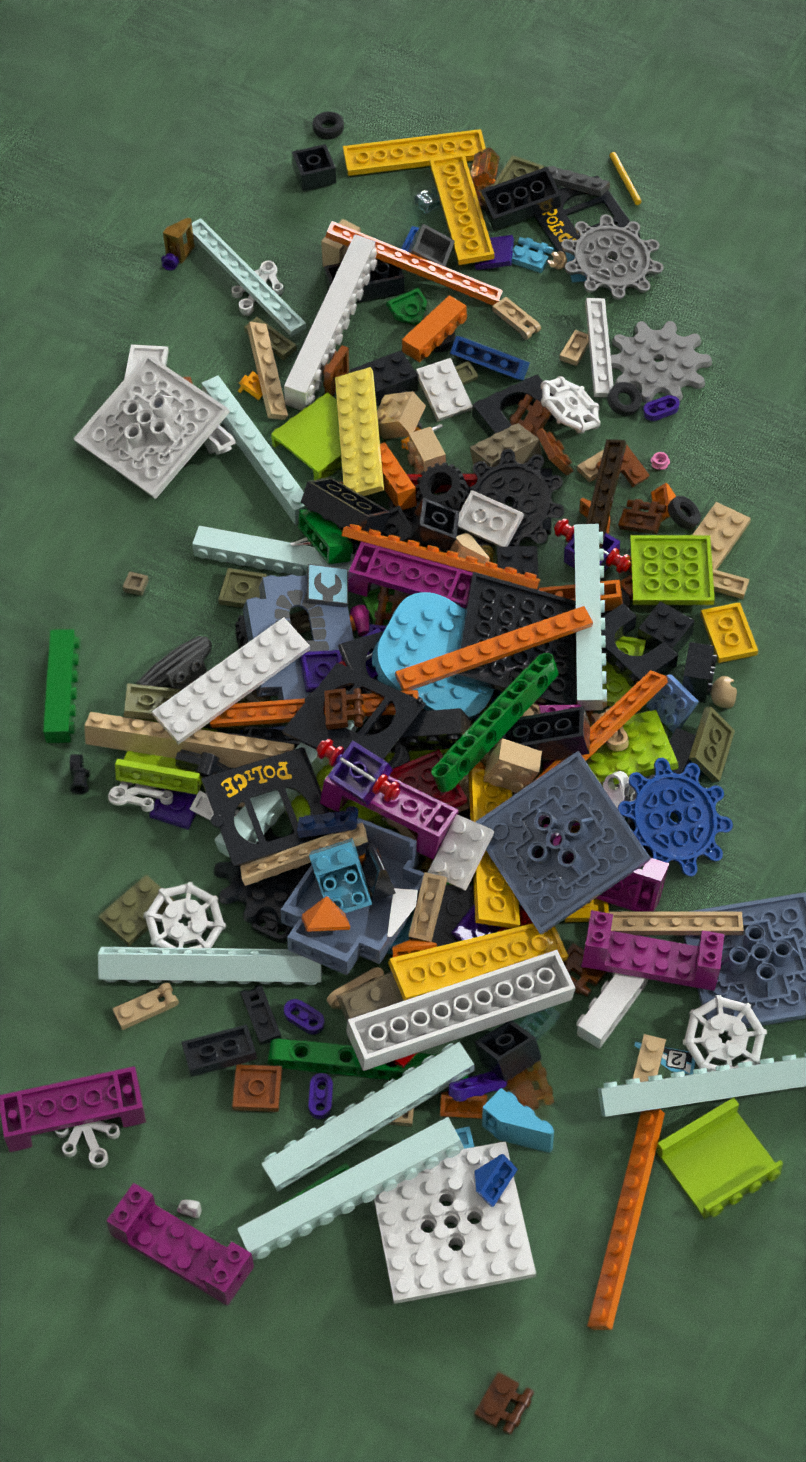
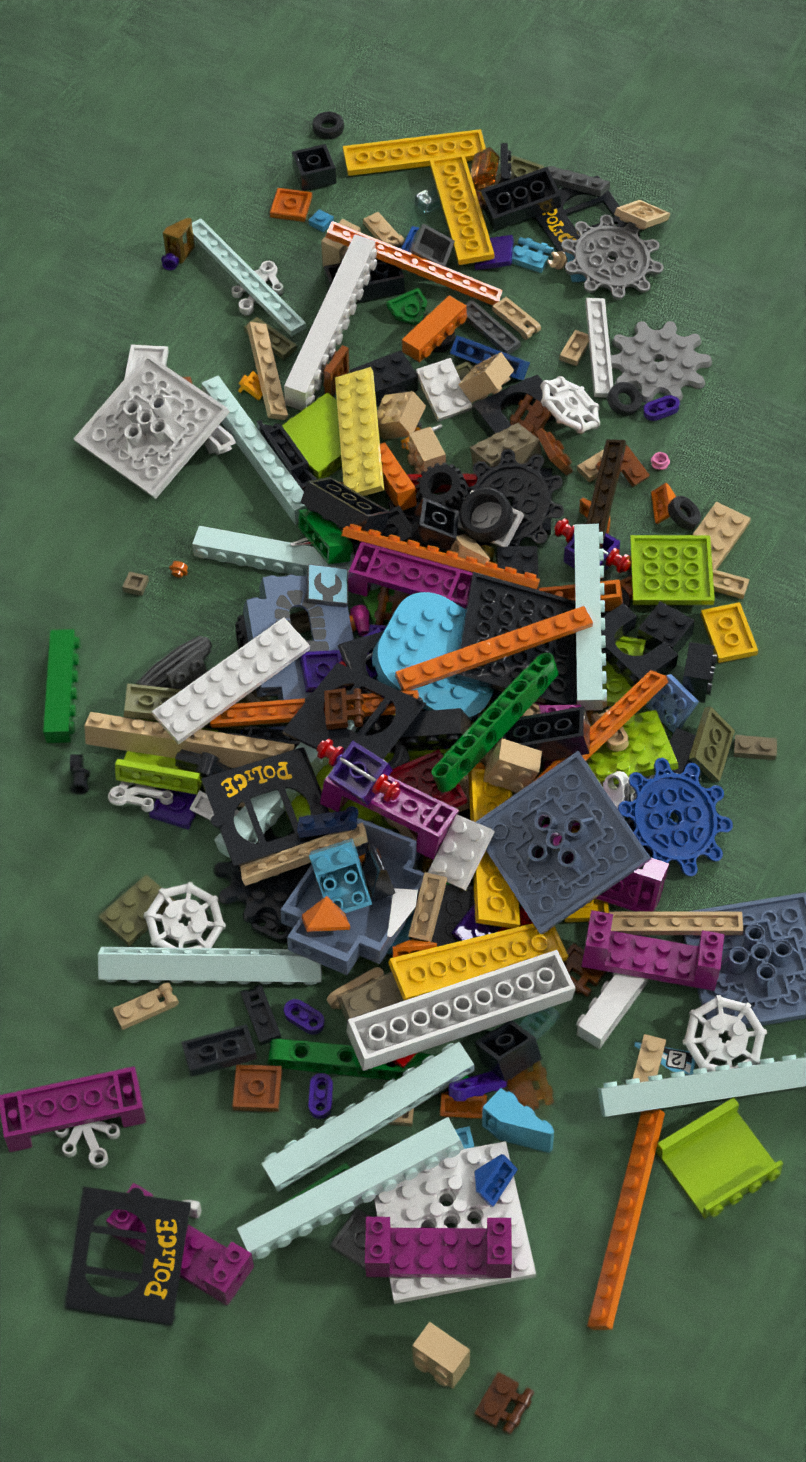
olive plate [218,568,267,608] -> none
yellow bar [609,152,642,205] -> none
reddish brown plate [618,499,666,535] -> none
tan hair [711,676,737,709] -> none
none -> black door [64,1186,191,1326]
none -> orange plate [169,561,188,578]
none -> black wedge [257,420,317,492]
none -> orange tile [270,188,313,222]
none -> dark azure plate [309,209,334,232]
none -> dark grey tile [330,1208,371,1271]
none -> tan plate [363,212,405,247]
none -> magenta plate [365,1217,512,1278]
none -> tan brick [412,1322,470,1389]
none -> tan brick [458,352,514,403]
none -> black tyre [459,488,513,543]
none -> dark grey plate [465,300,521,354]
none -> black plate [500,143,512,183]
none -> tan plate [614,200,670,229]
none -> dark tan plate [734,735,777,760]

